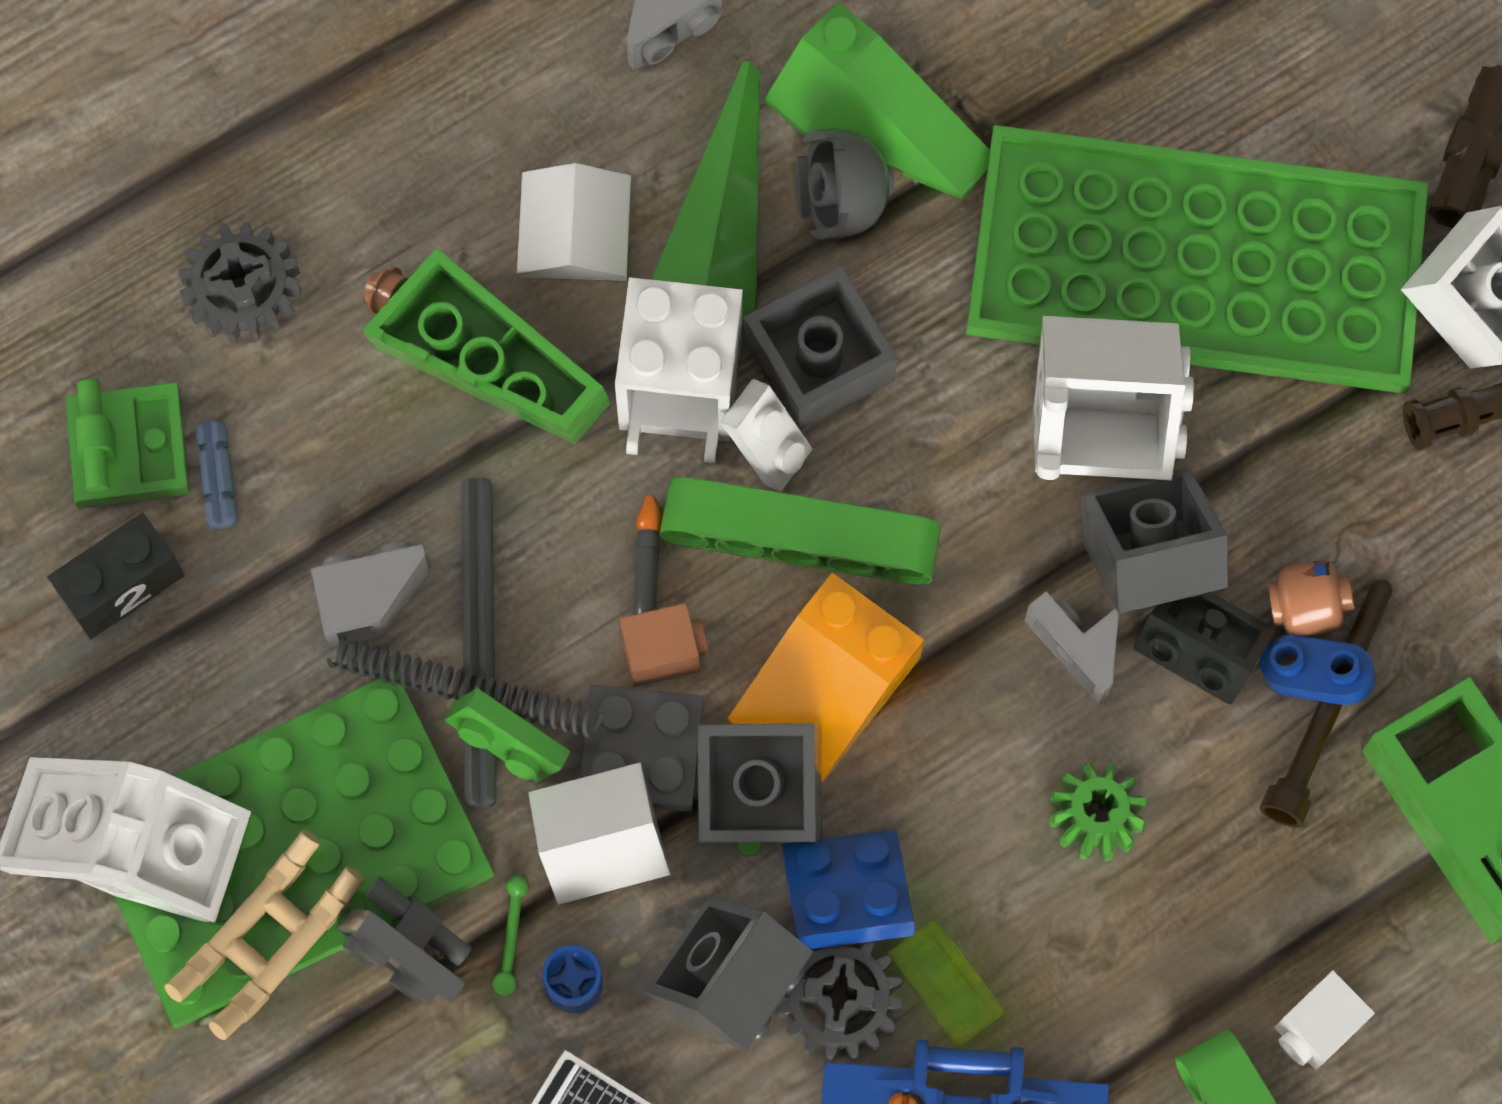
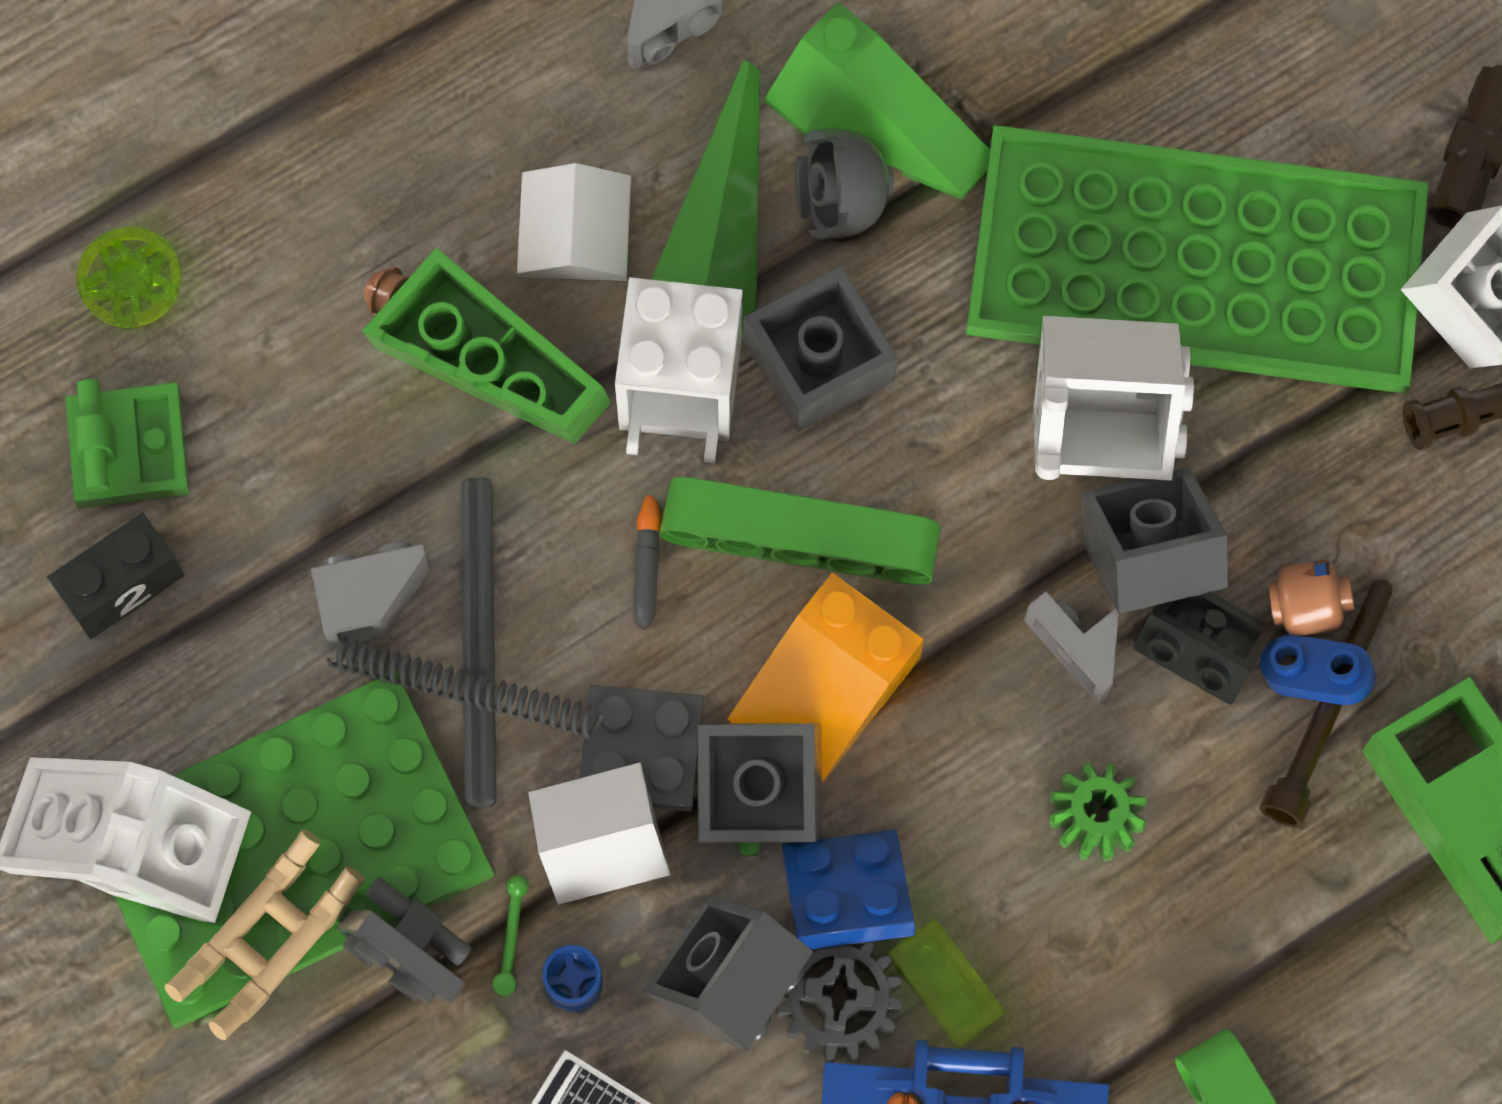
dark grey gear [178,222,301,343] -> none
sand blue axle [196,420,238,530] -> none
bright green plate [444,688,571,783] -> none
nougat brick [619,603,708,687] -> none
white plate [720,379,813,492] -> none
white brick [1274,970,1375,1071] -> none
none -> clear neon green wheel [76,227,182,329]

